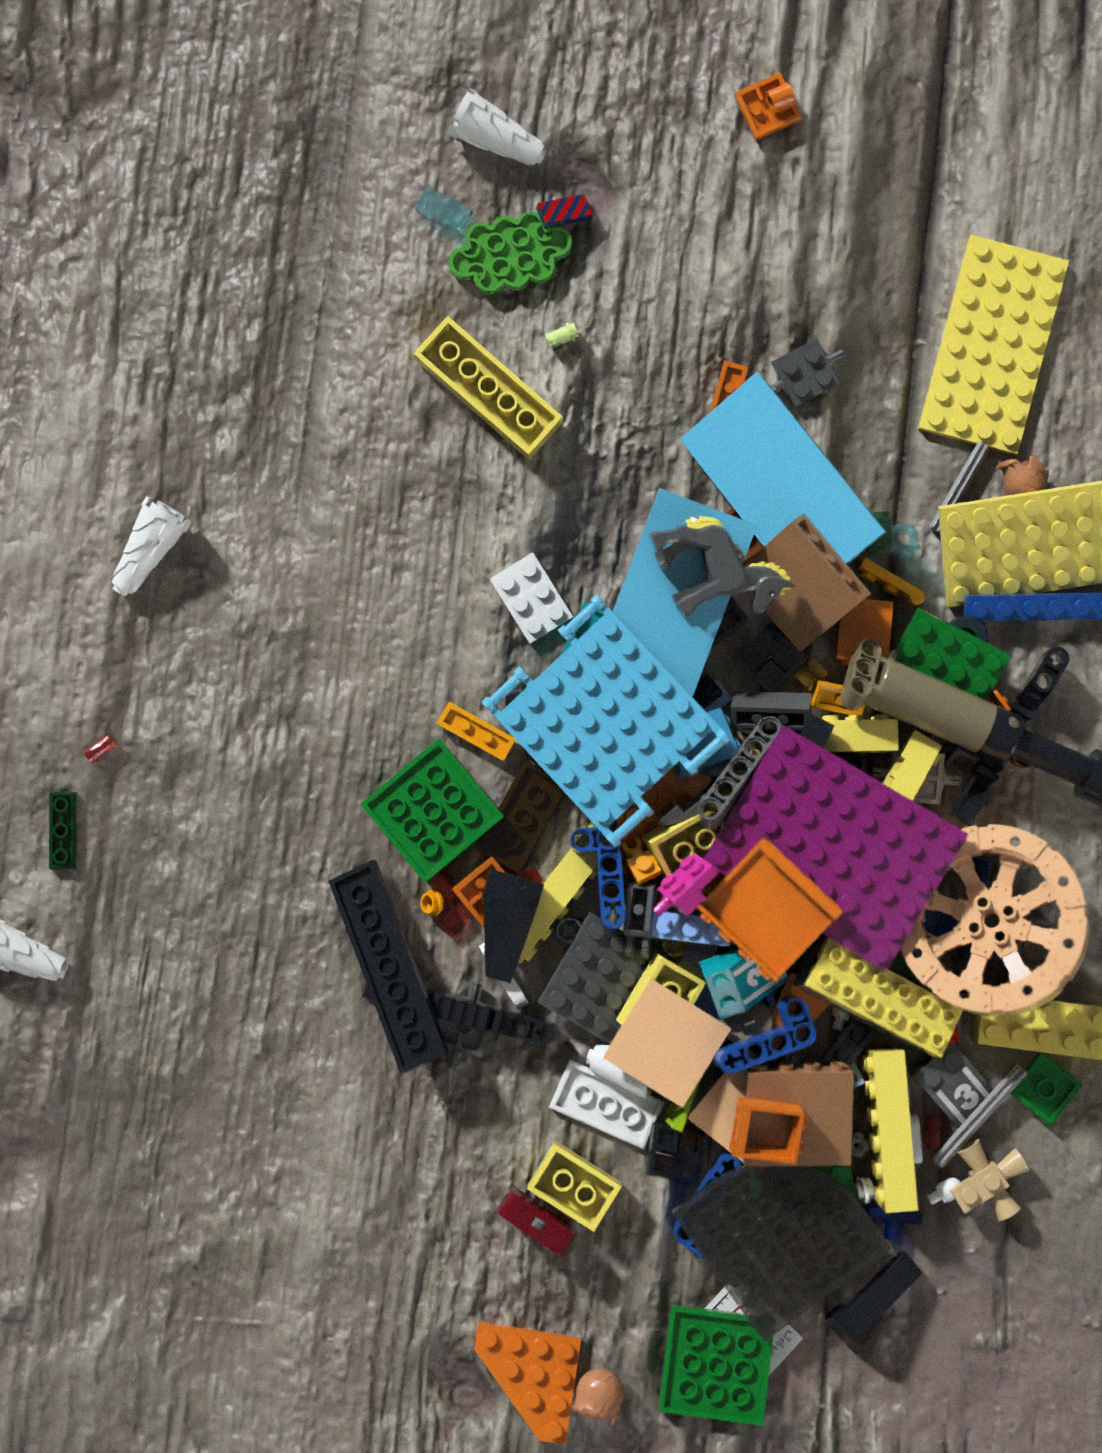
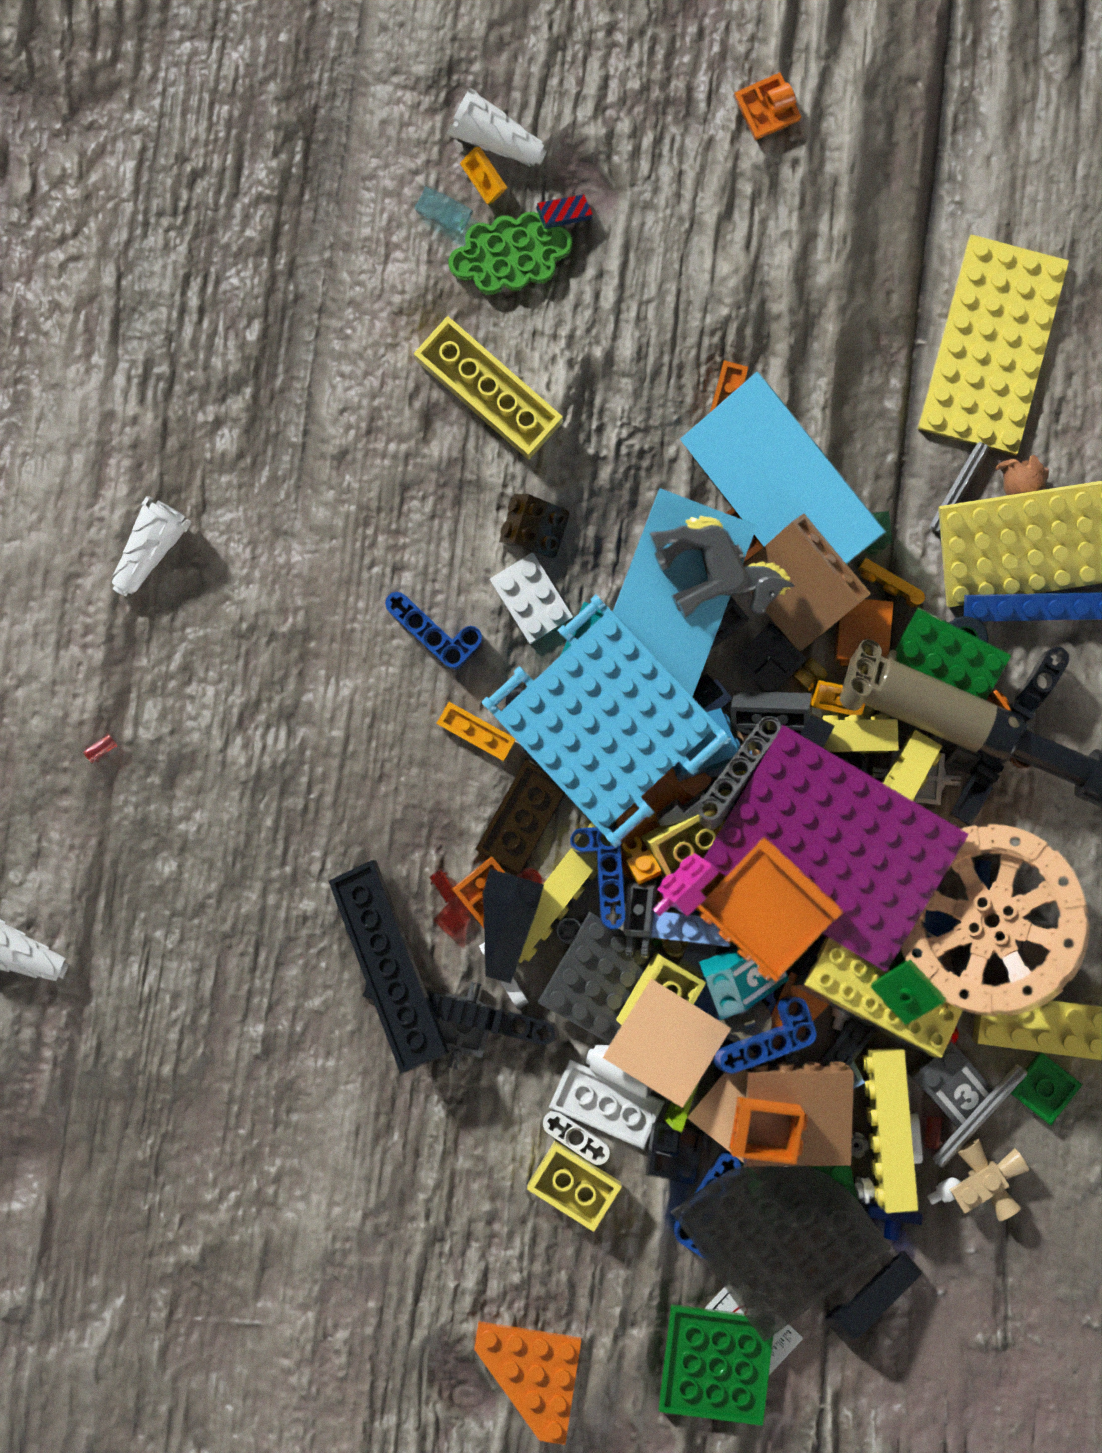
dark green tile [49,792,77,869] -> none
green plate [360,738,505,883] -> none
light orange plate [420,890,444,916] -> none
dark red axle [497,1186,577,1257] -> none
yellowish green pin [545,322,579,349] -> none
nougat hair [572,1368,624,1426] -> none
dark grey plate [770,338,846,408] -> none
clear light blue bracket [889,524,921,558] -> none
none -> blue beam [385,592,483,670]
none -> light orange plate [460,146,507,205]
none -> dark brown bracket [499,494,570,558]
none -> white beam [543,1110,610,1165]
none -> green plate [870,959,946,1025]

